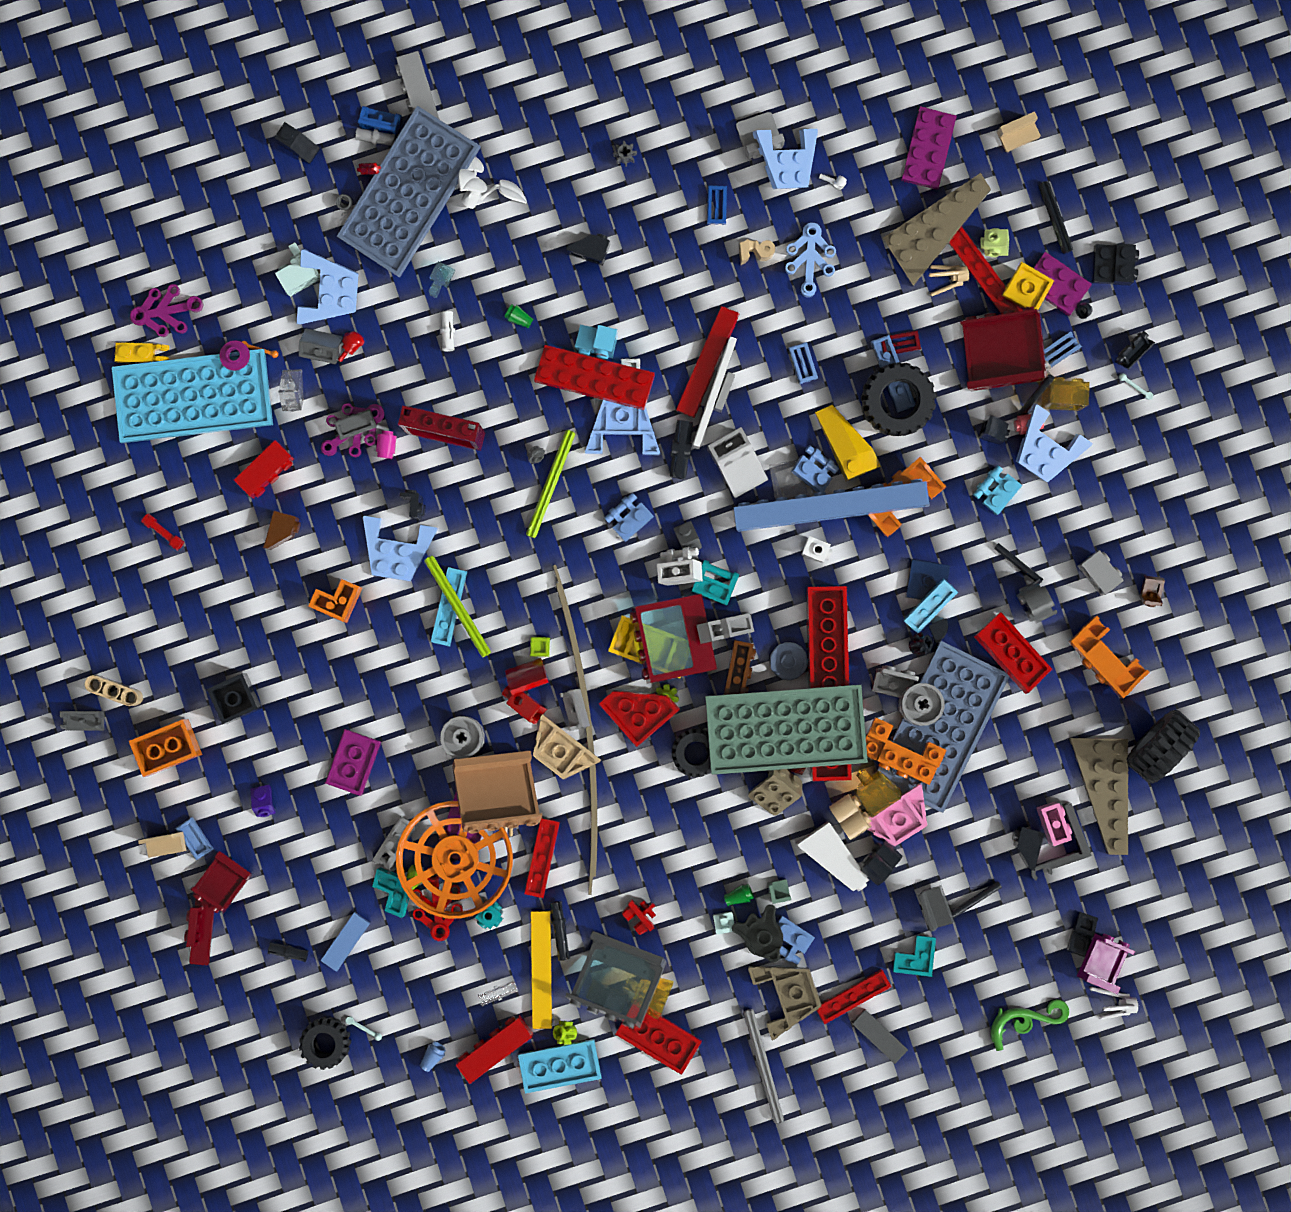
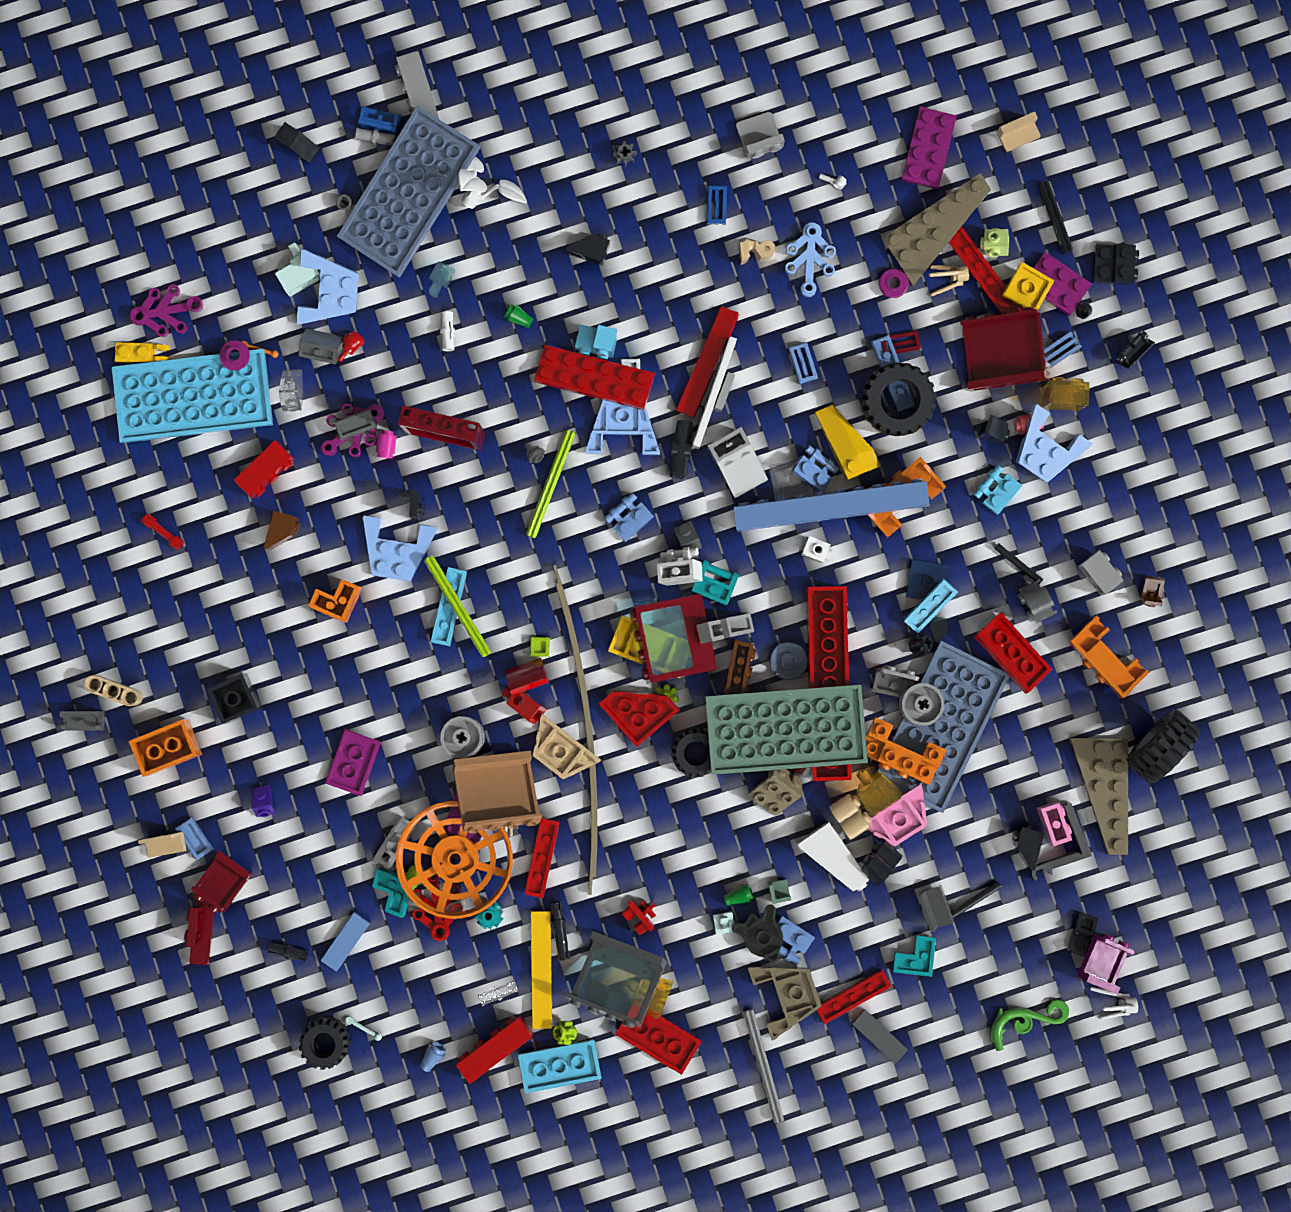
red axle [356,163,381,174] -> none
light grey hinge [560,689,590,731] -> none
light blue wing [753,129,818,189] -> none
black bar [1017,374,1055,416] -> none
light aqua hinge [1119,373,1153,400] -> none
none -> magenta piece [879,269,909,298]

